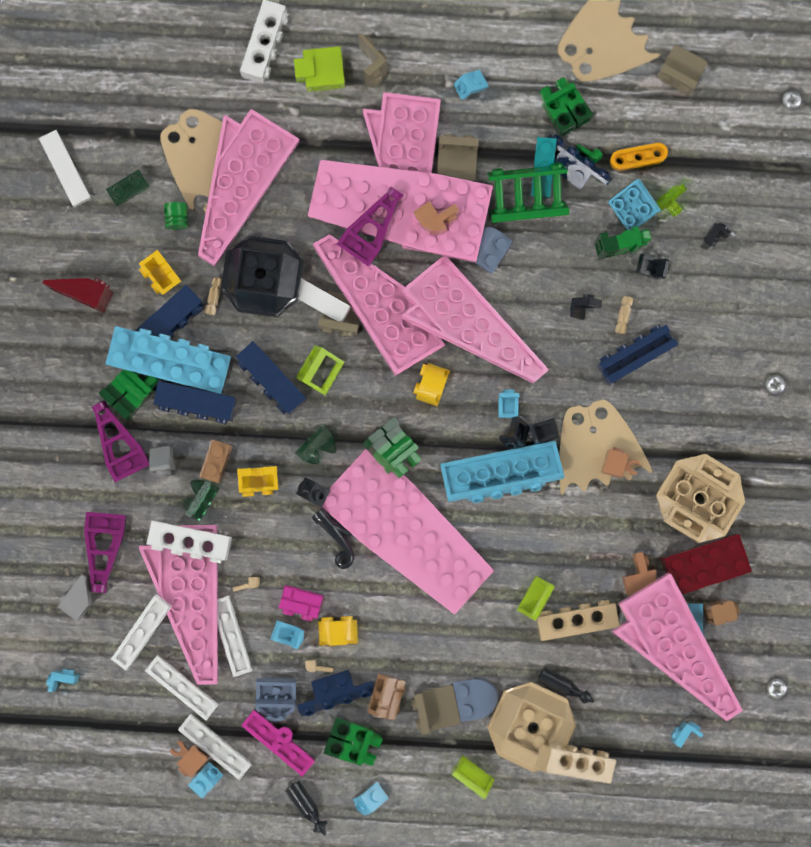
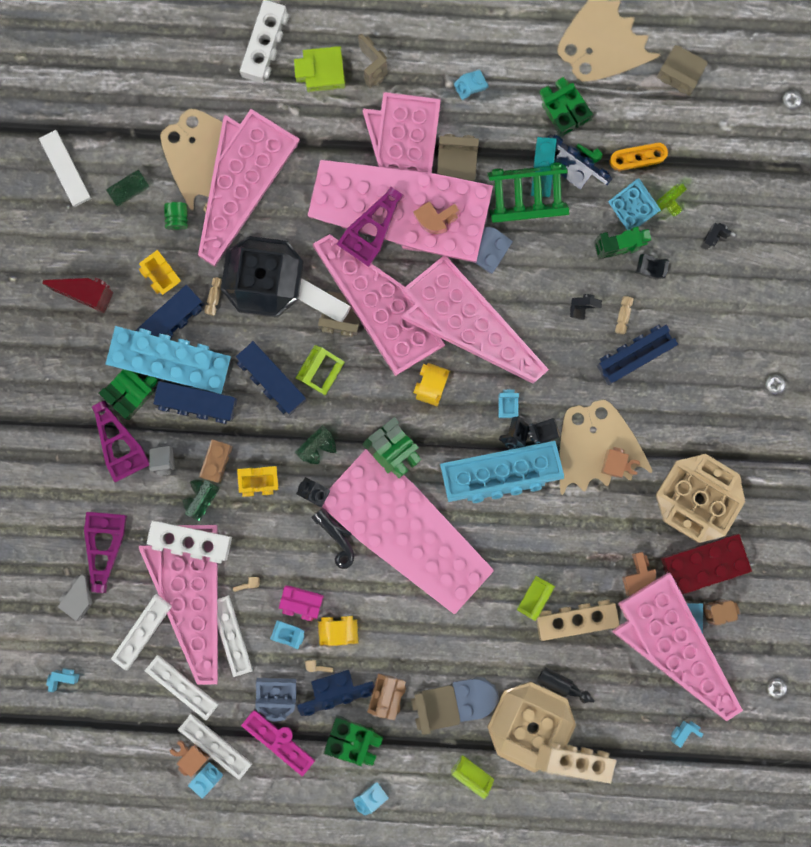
black wheel [284,780,328,836] -> none

